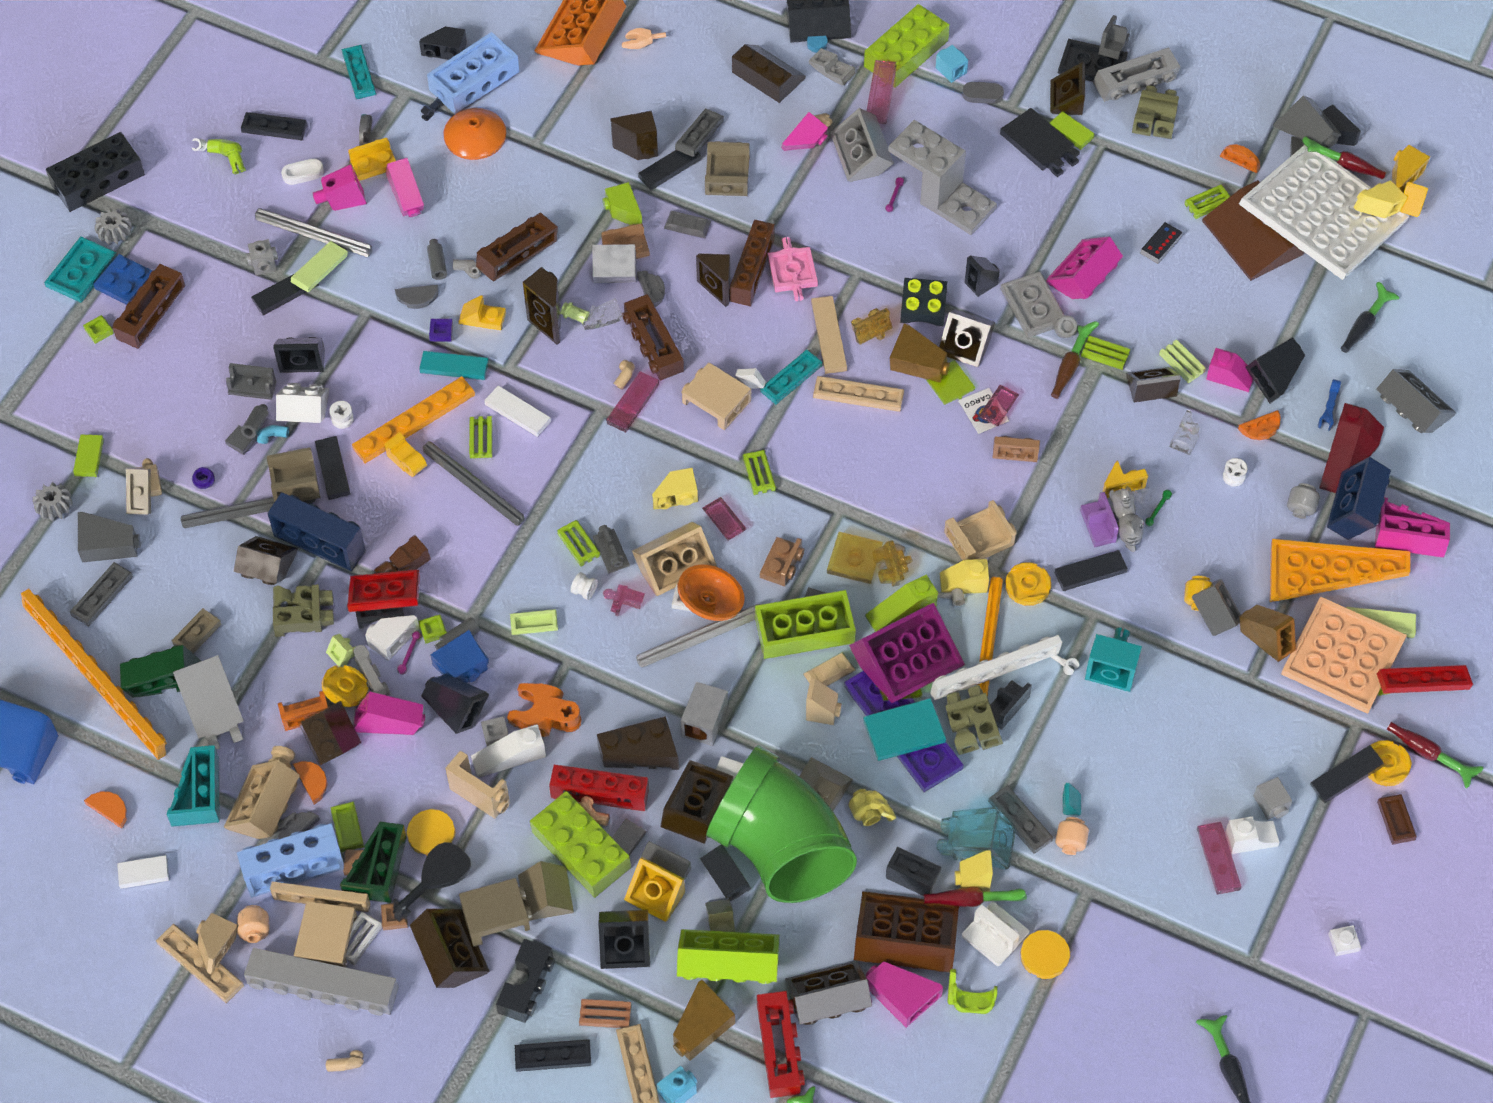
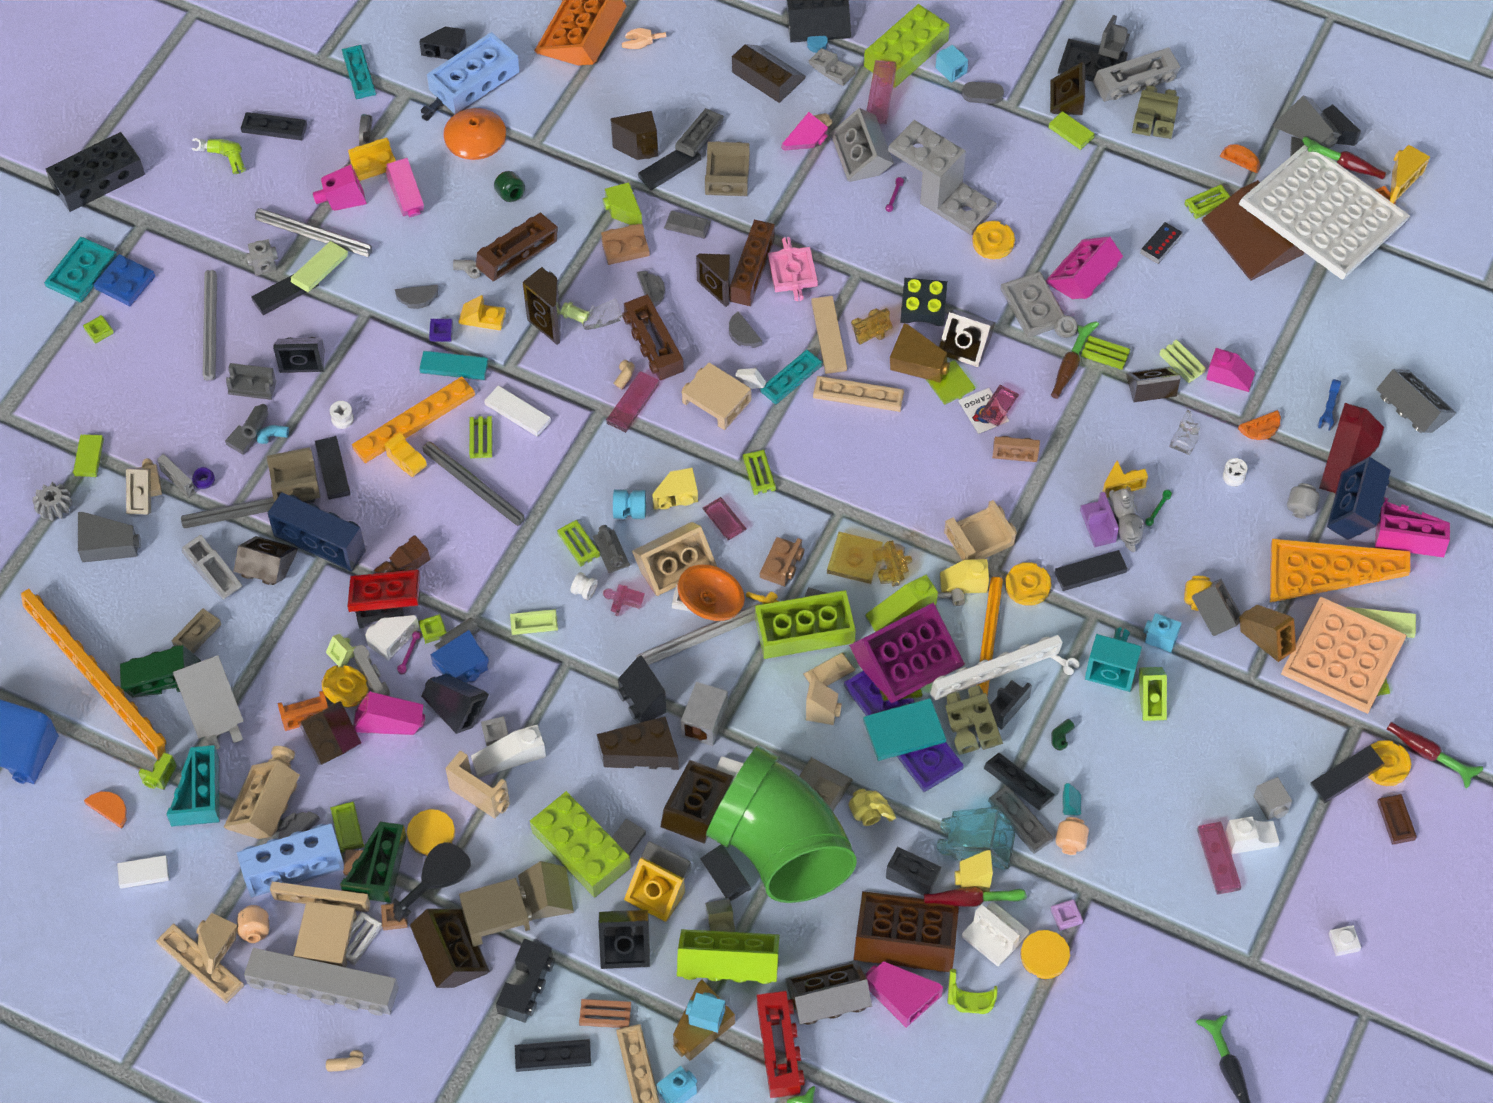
dark grey tile [70,562,133,627] -> none
light grey gear [95,209,132,245] -> none
reddish brown brick [112,264,185,349] -> none
olive hips [273,584,334,637] -> none
white slope [276,383,329,423] -> none
white tile [281,159,324,185] -> none
orange tile [293,761,328,805] -> none
dark grey cylinder [427,239,447,280] -> none
orange piece [507,683,582,737] -> none
red brick [549,764,649,811] -> none
light nougat arm [579,796,610,826] -> none
flat silver piece [592,244,636,283] -> none
black slope [965,255,1000,297] -> none
black tile [1000,108,1080,177] -> none
black slope [1245,337,1305,404] -> none
black piece [1340,282,1399,353] -> none
light yellow slope [1353,180,1408,218] -> none
red plate [1377,665,1473,694] -> none
yellow slope [1400,182,1428,217] -> none
none -> lime bracket [138,753,177,790]
none -> light grey tile [157,454,196,497]
none -> light grey slope [182,535,242,600]
none -> light grey axle [203,270,217,381]
none -> dark green head [494,171,525,202]
none -> medium azure wheel [613,489,646,519]
none -> black slope [617,655,667,723]
none -> medium azure brick [686,992,725,1033]
none -> flat silver tile [729,311,762,348]
none -> yellow hand [746,591,779,604]
none -> yellow tile [972,221,1015,259]
none -> black tile [984,753,1055,811]
none -> lavender tile [1050,899,1083,931]
none -> dark green arm [1051,719,1075,751]
none -> lime slope [1139,667,1167,721]
none -> medium azure brick [1143,613,1182,652]

